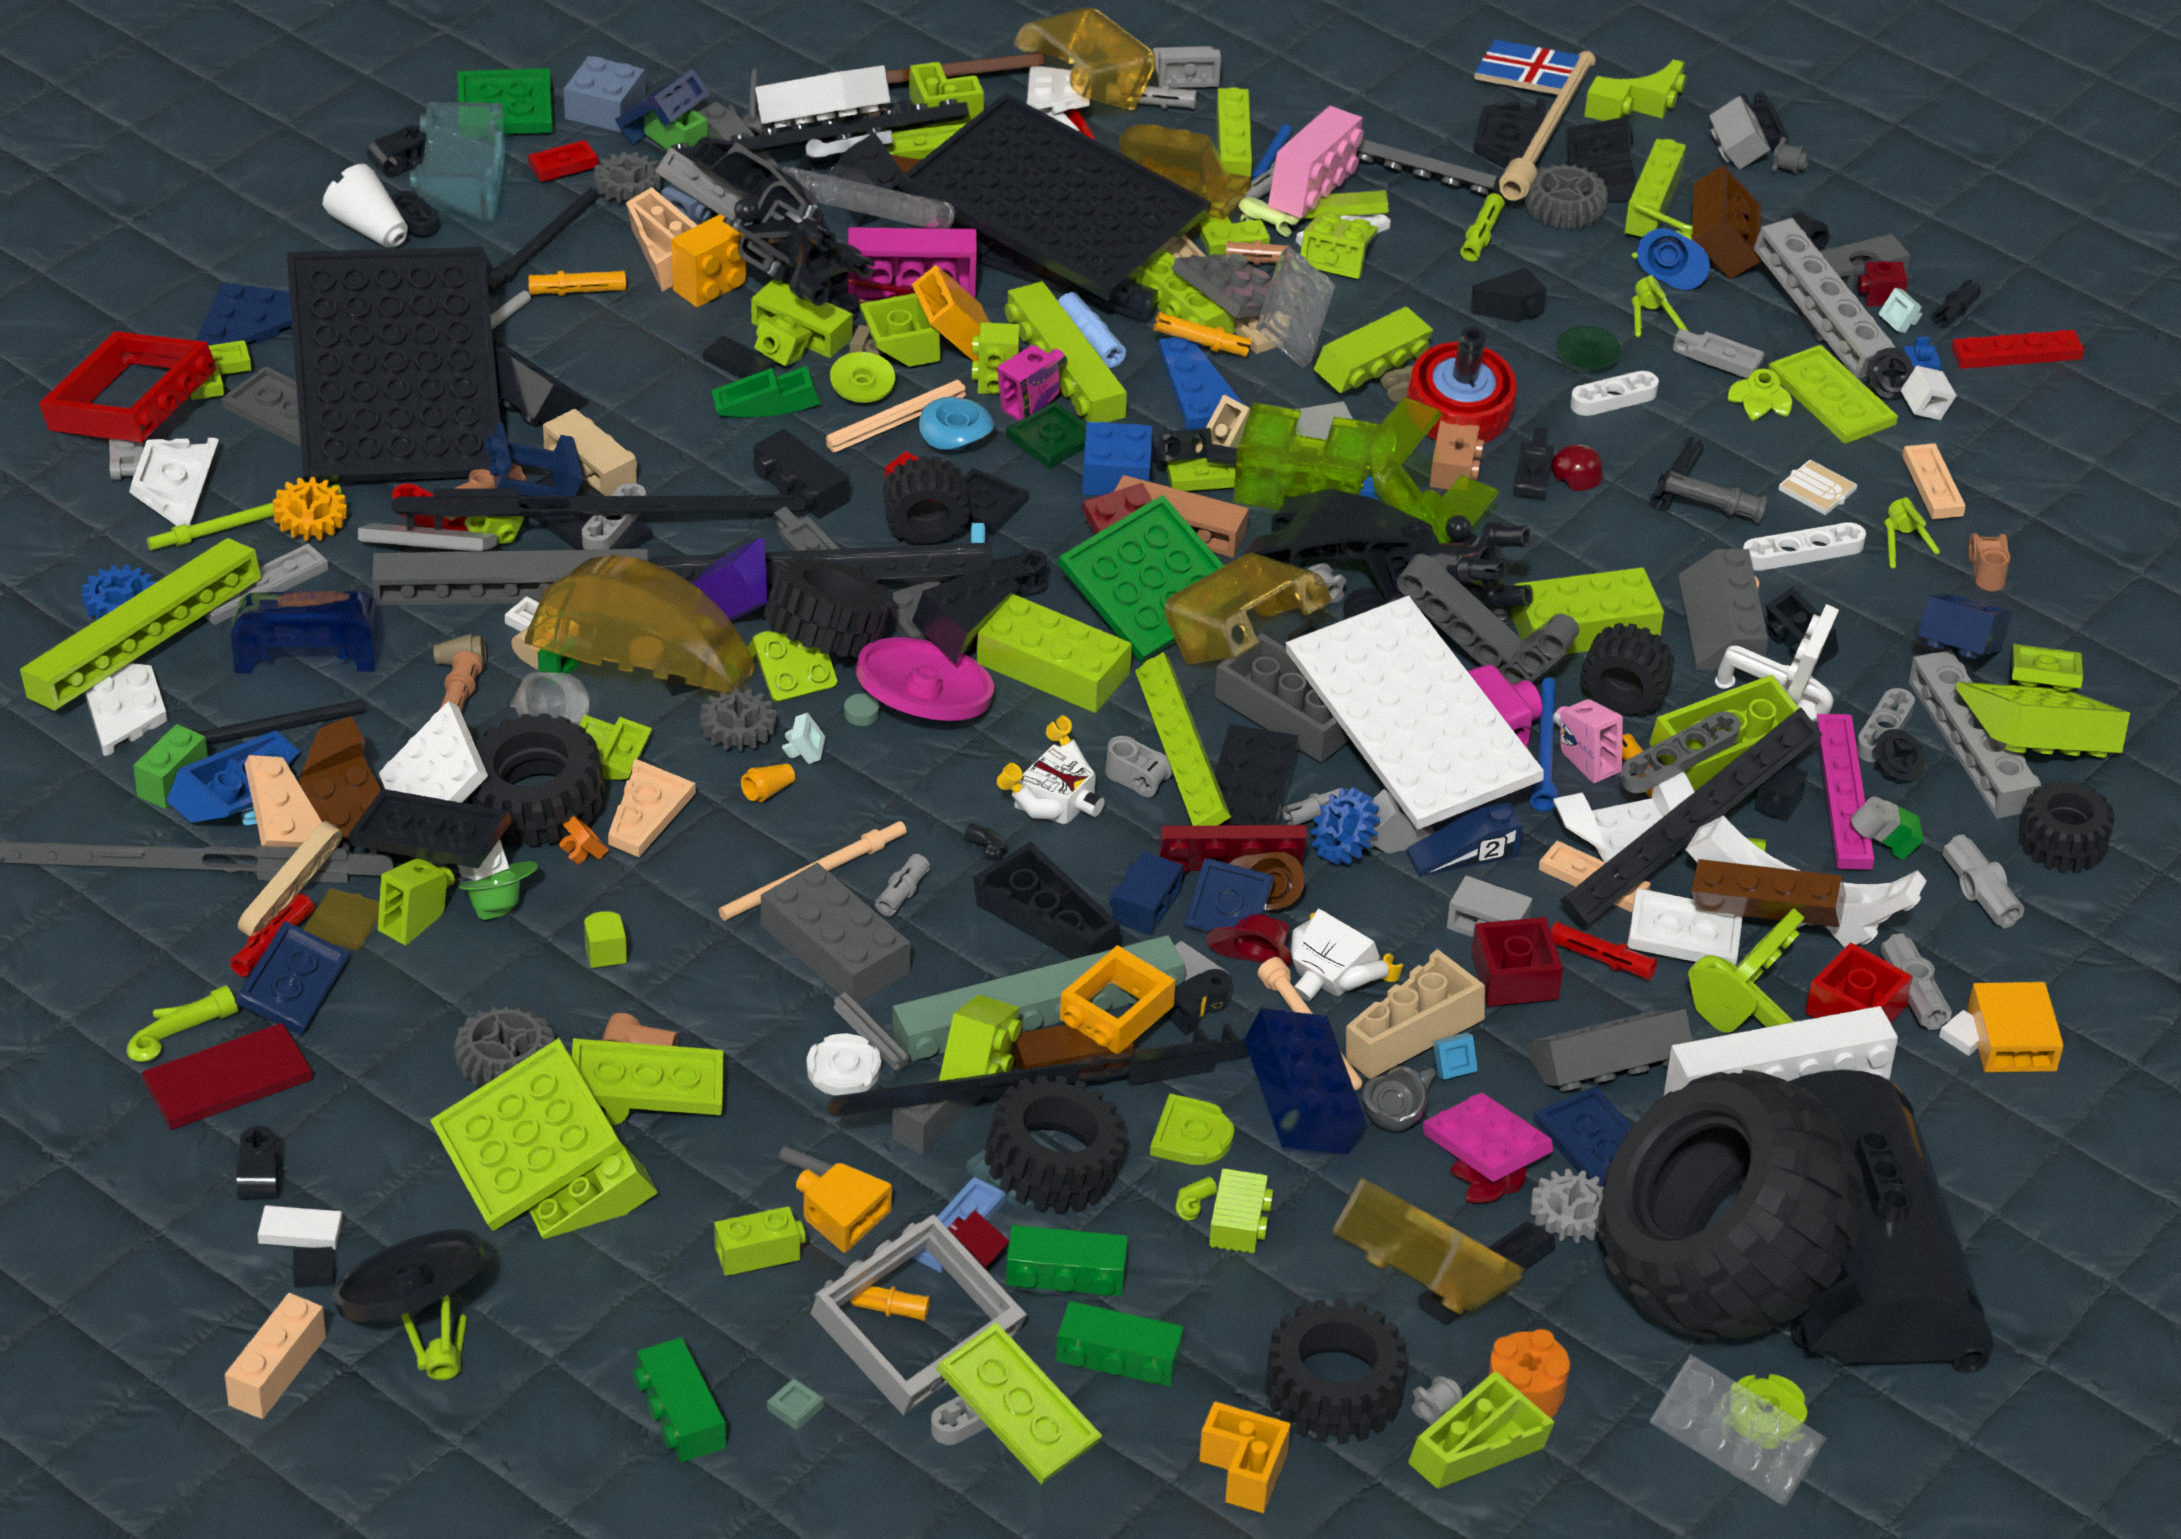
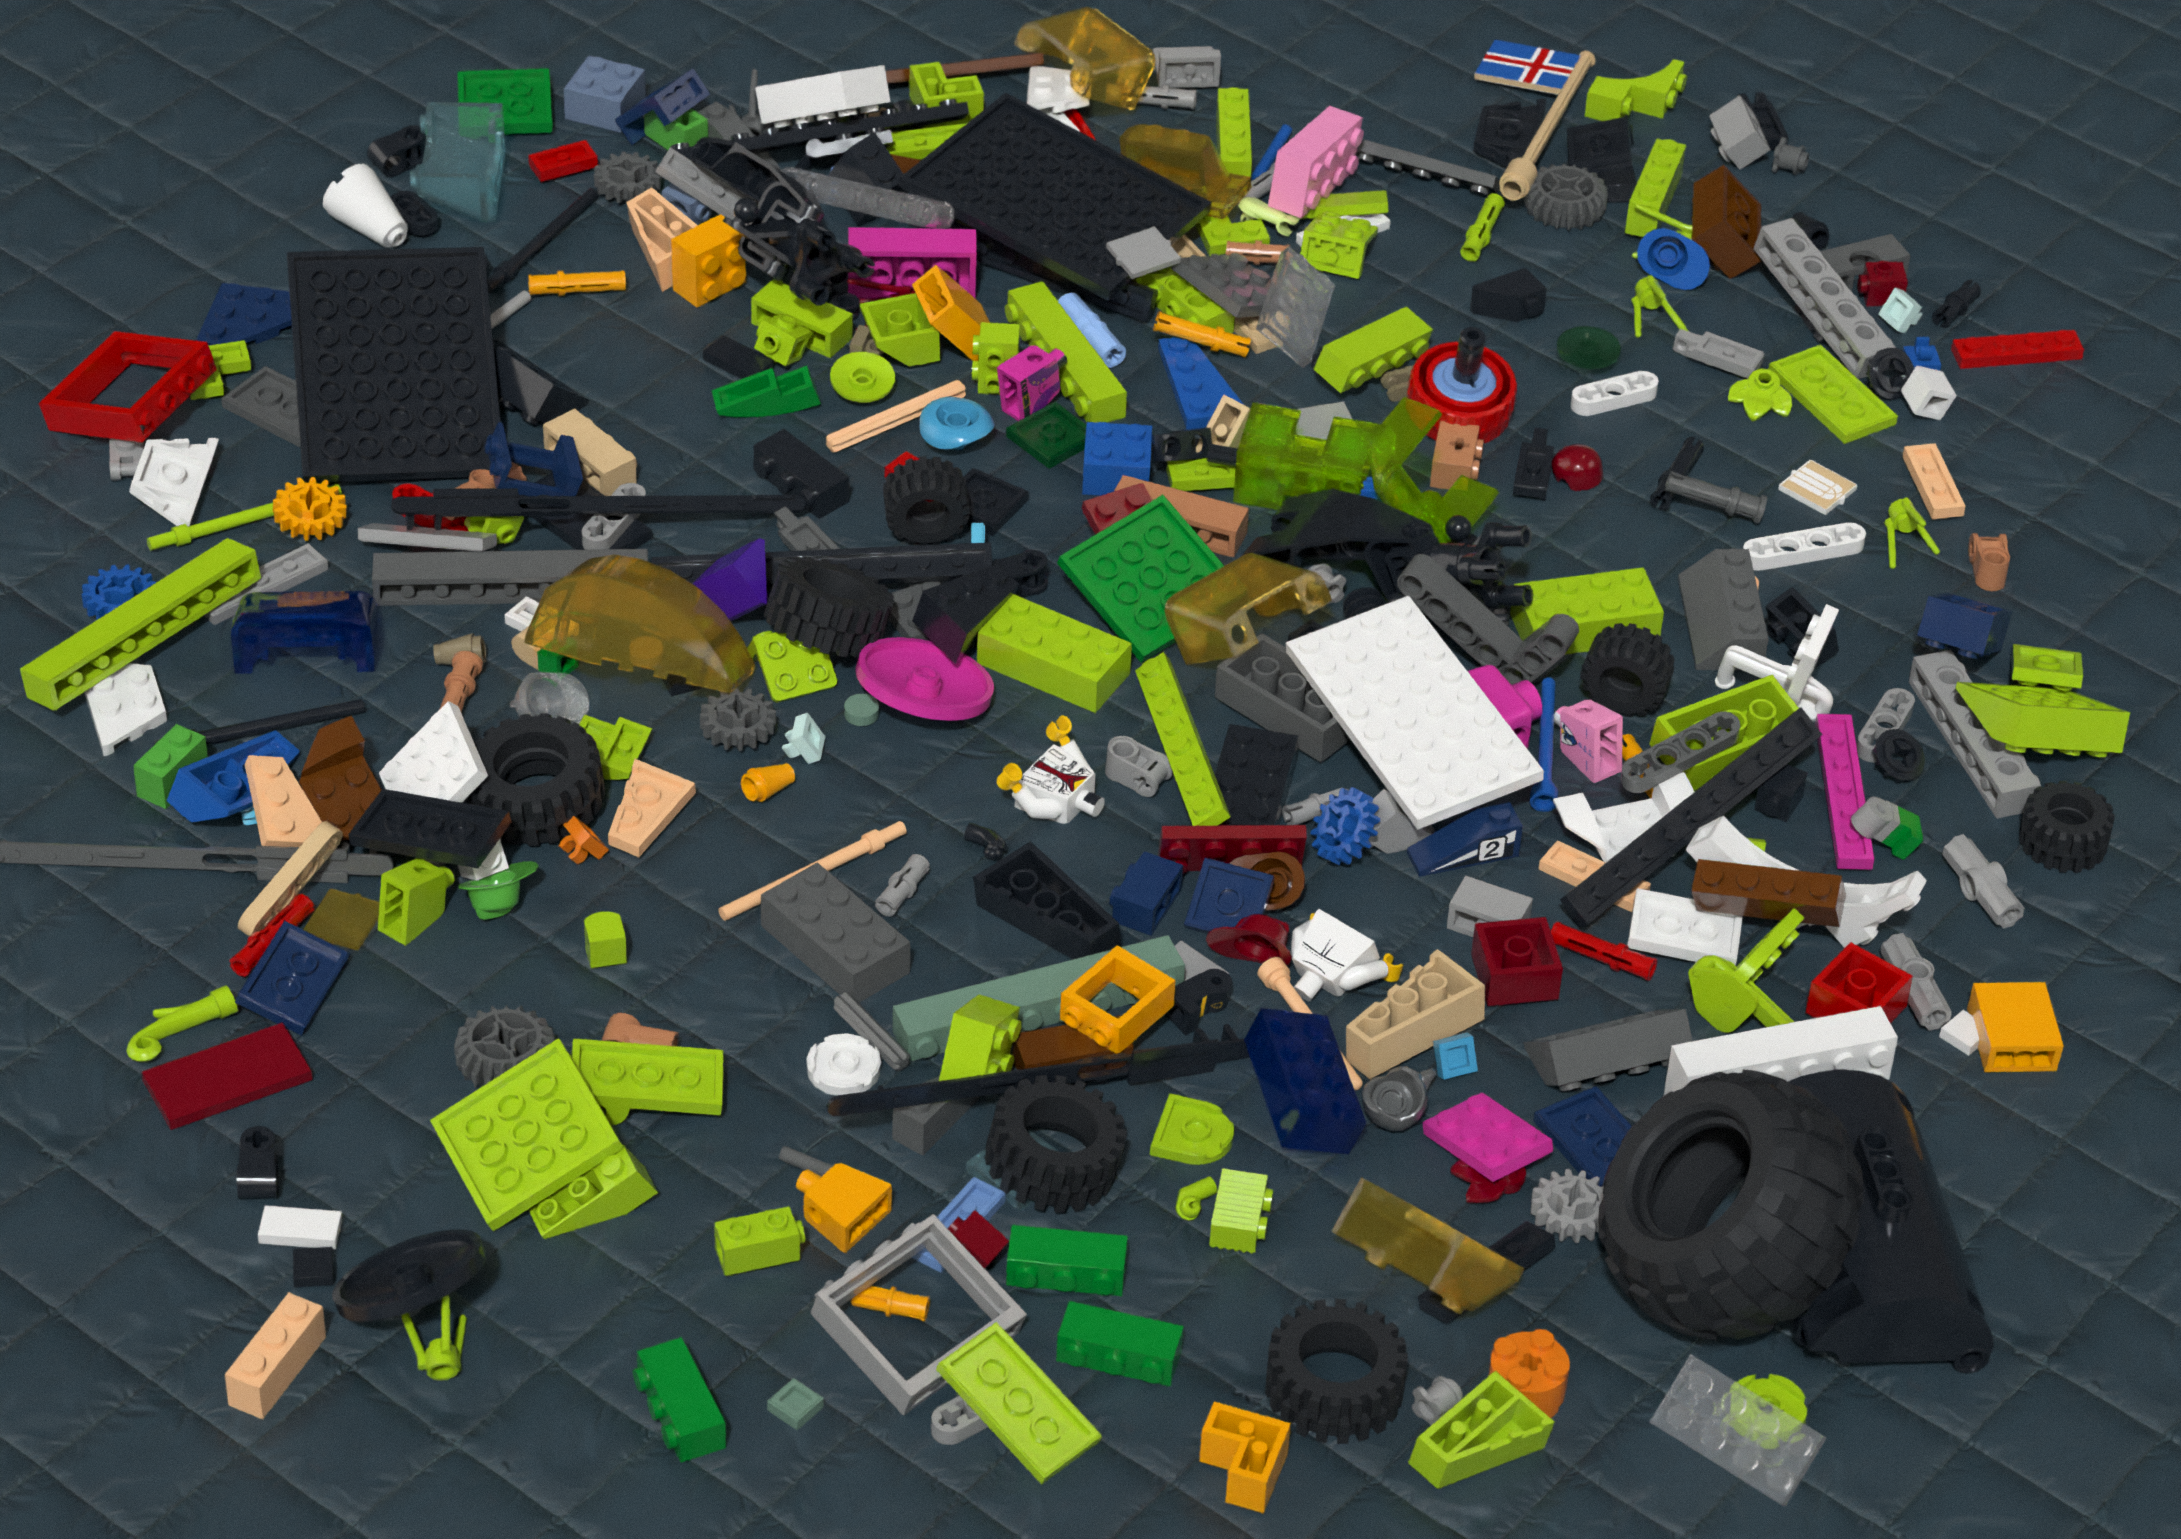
none -> light grey piece [1106,227,1181,279]

